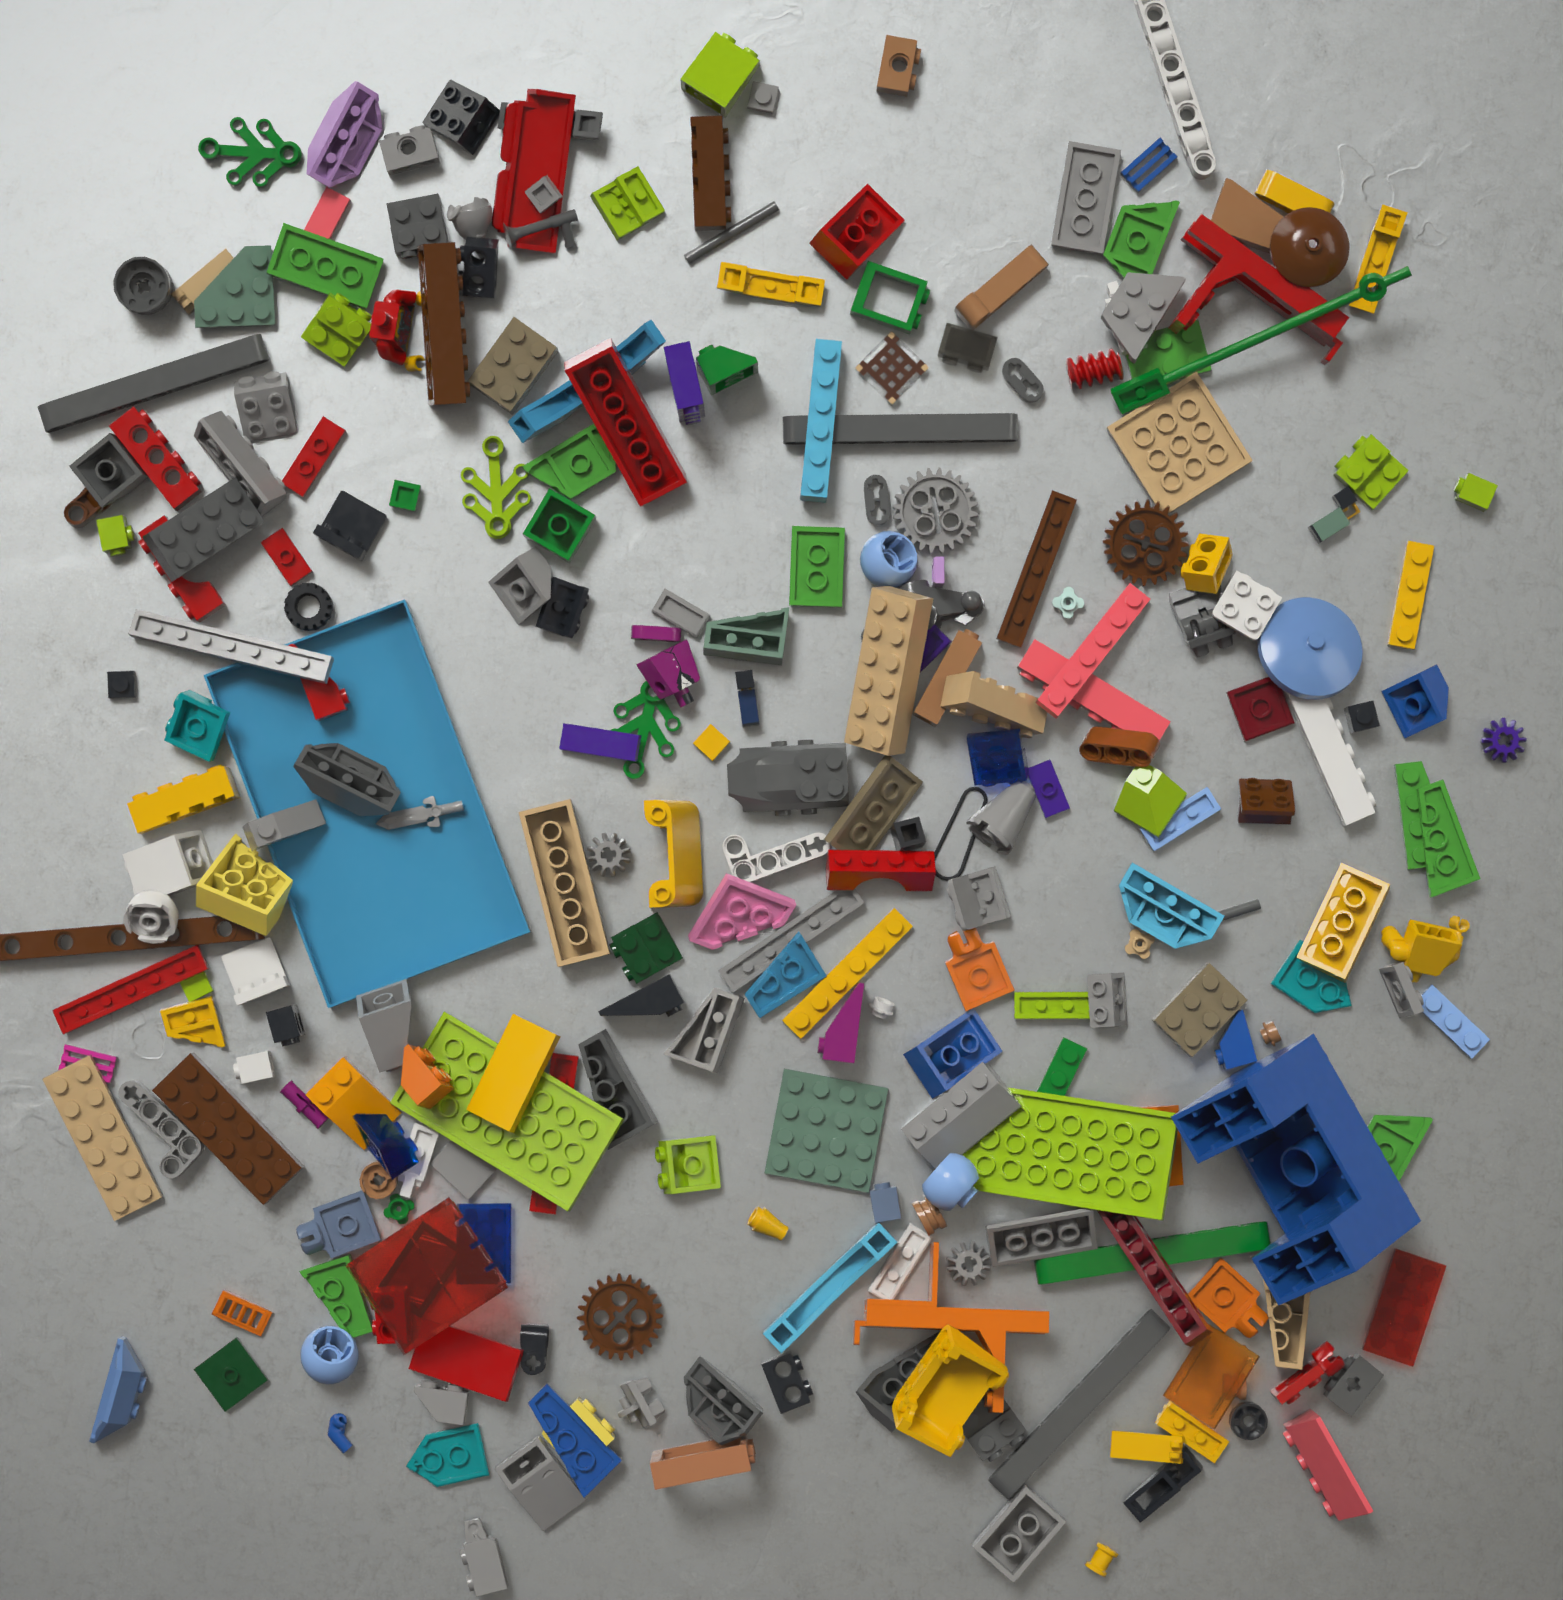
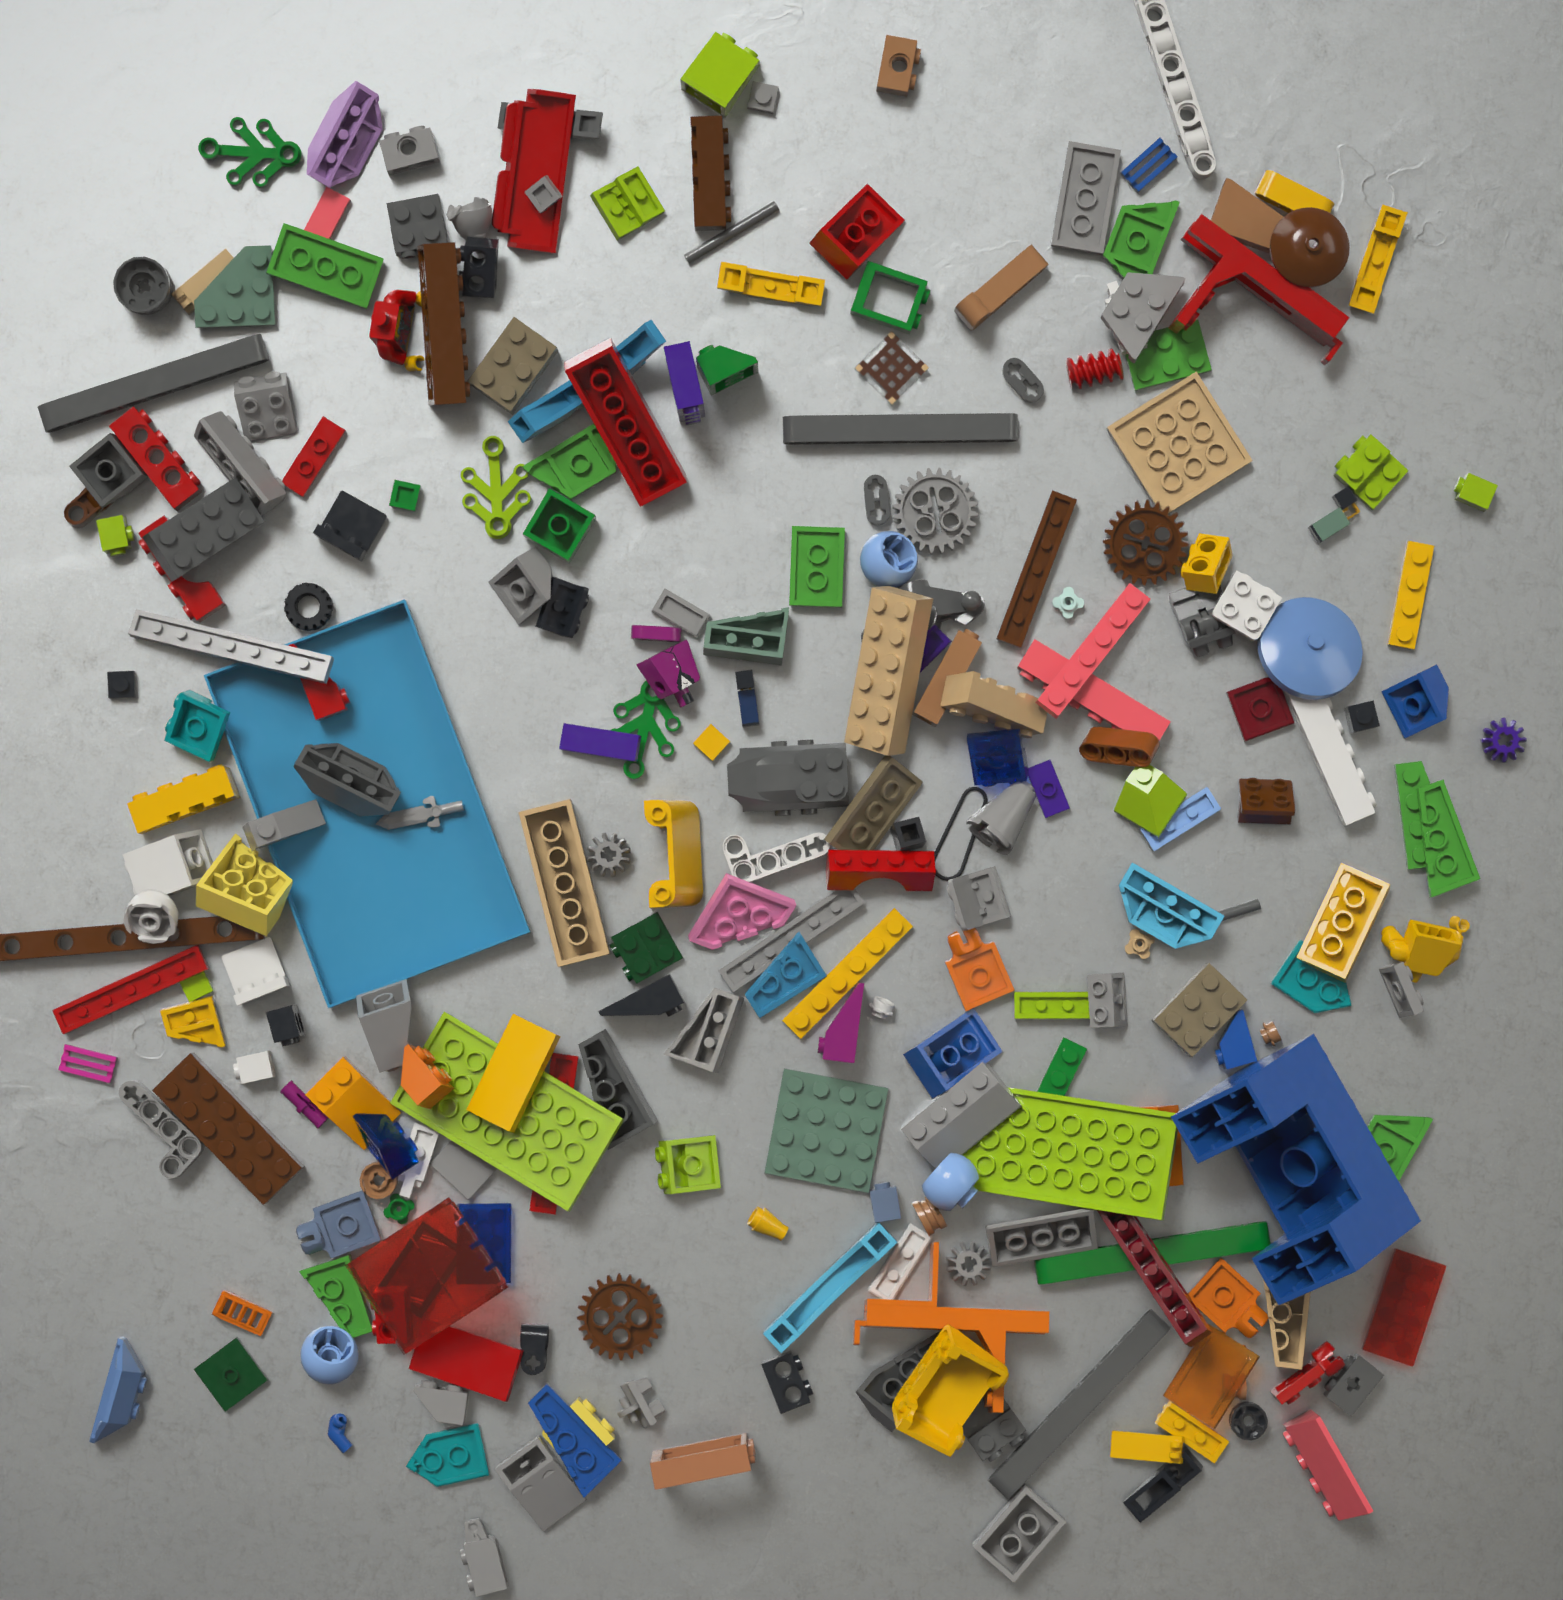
tan plate [42,1055,163,1221] -> none
red plate [261,528,313,586] -> none
lime plate [300,292,372,367] -> none
black bracket [422,80,500,155] -> none
dark grey piece [503,209,578,250] -> none
dark grey wedge [684,1356,763,1445] -> none
medium azure arch [800,339,842,503] -> none
lavender tile [932,557,944,588] -> none
clear smoke brick [937,323,998,373] -> none
yellow bush [1085,1542,1119,1577] -> none
green bar [1110,266,1412,414] -> none
light blue plate [1421,984,1490,1059] -> none

